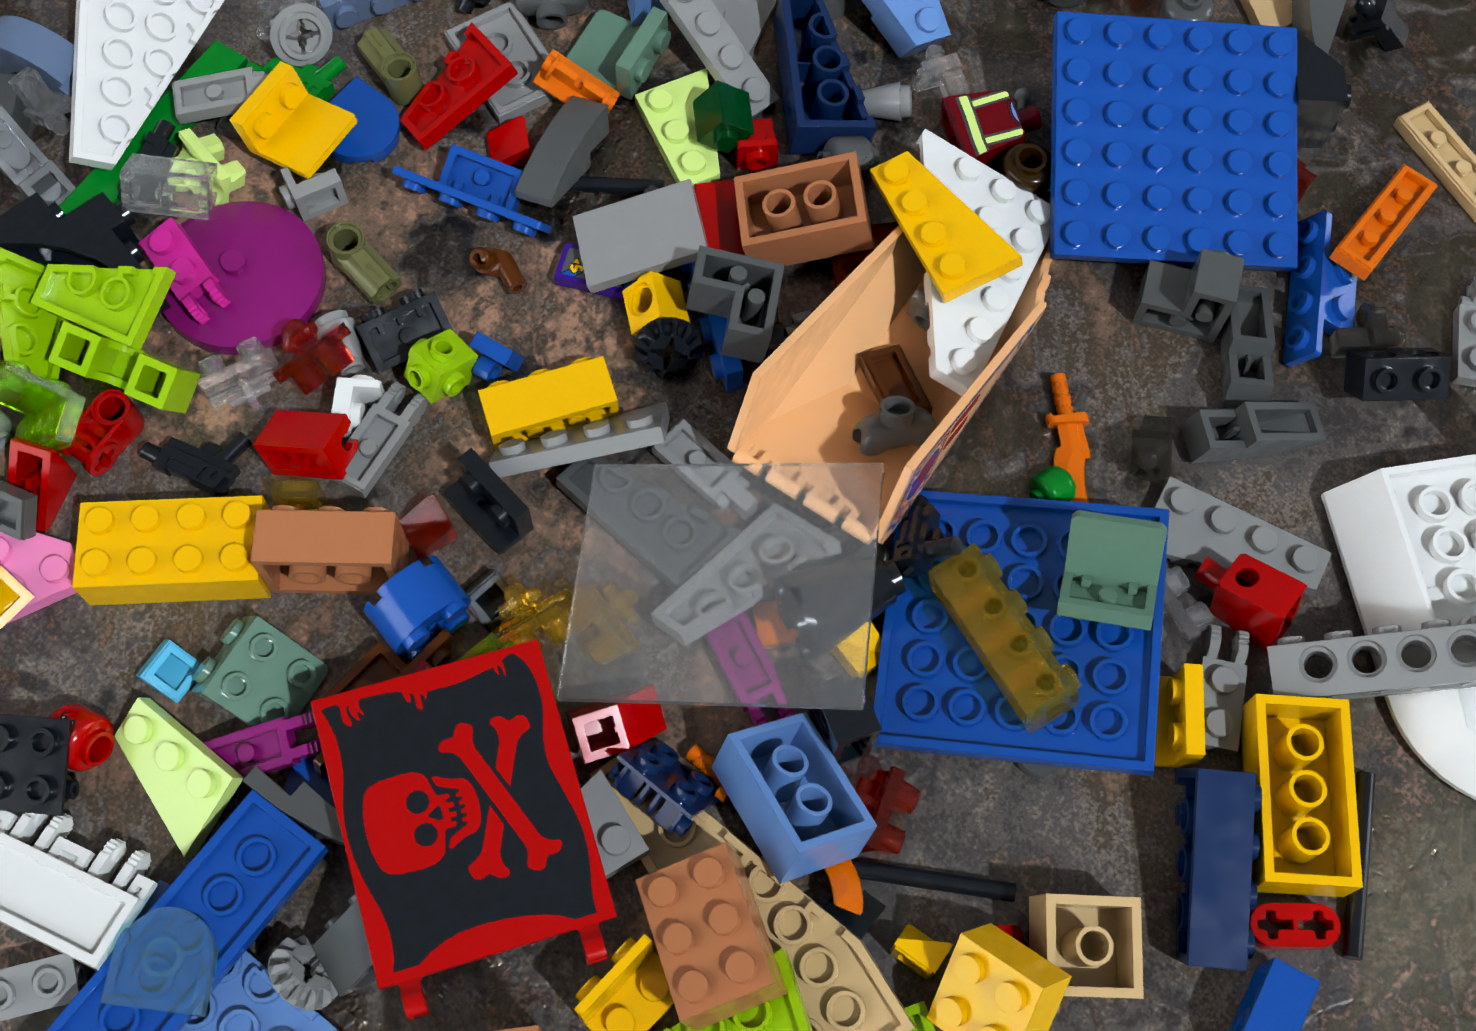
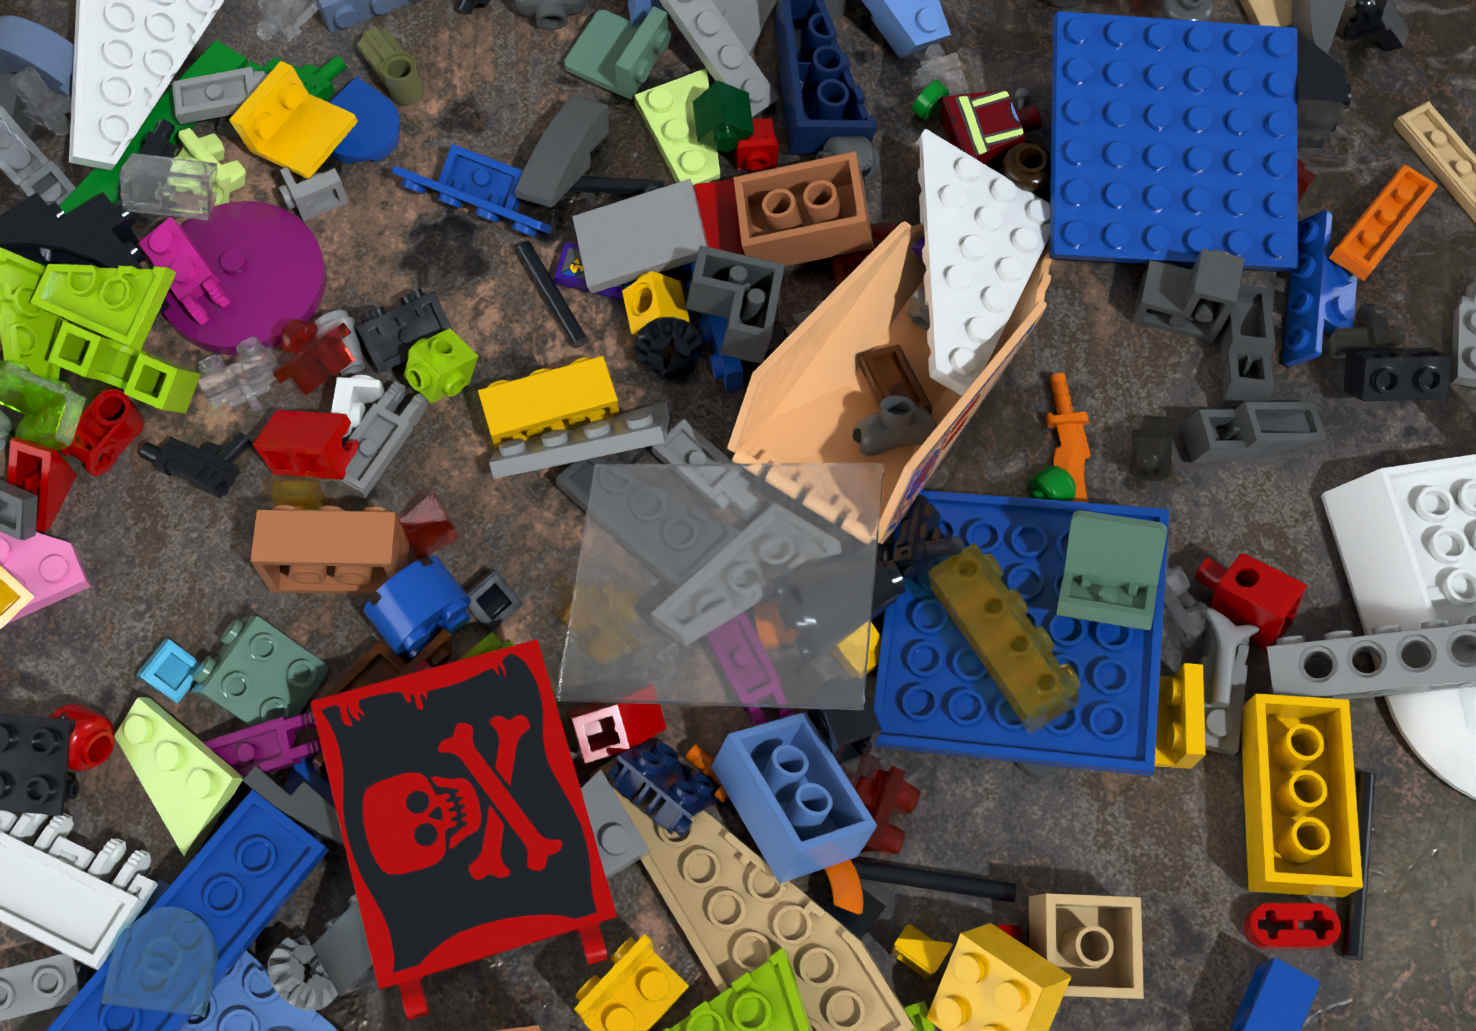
yellow brick [72,495,271,606] -> none
light grey gear [268,1,333,66] -> none
olive piece [326,221,402,305] -> none
red wing [399,22,518,151] -> none
light grey tile [444,0,557,125] -> none
black bracket [444,448,534,555] -> none
reddish brown arm [469,247,527,294] -> none
blue tile [469,331,525,383] -> none
red slope [487,115,531,167] -> none
clear yellow hips [488,582,578,650] -> none
orange hinge [532,49,621,113] -> none
nougat brick [635,842,788,1031] -> none
light grey cone [862,81,912,122] -> none
yellow wing [870,151,1023,303] -> none
light grey wing [1154,476,1332,596] -> none
dark blue wedge [1175,768,1262,971] -> none
none -> black bar [516,241,588,348]
none -> green tile [912,80,949,120]
none -> light grey piece [1204,608,1259,707]

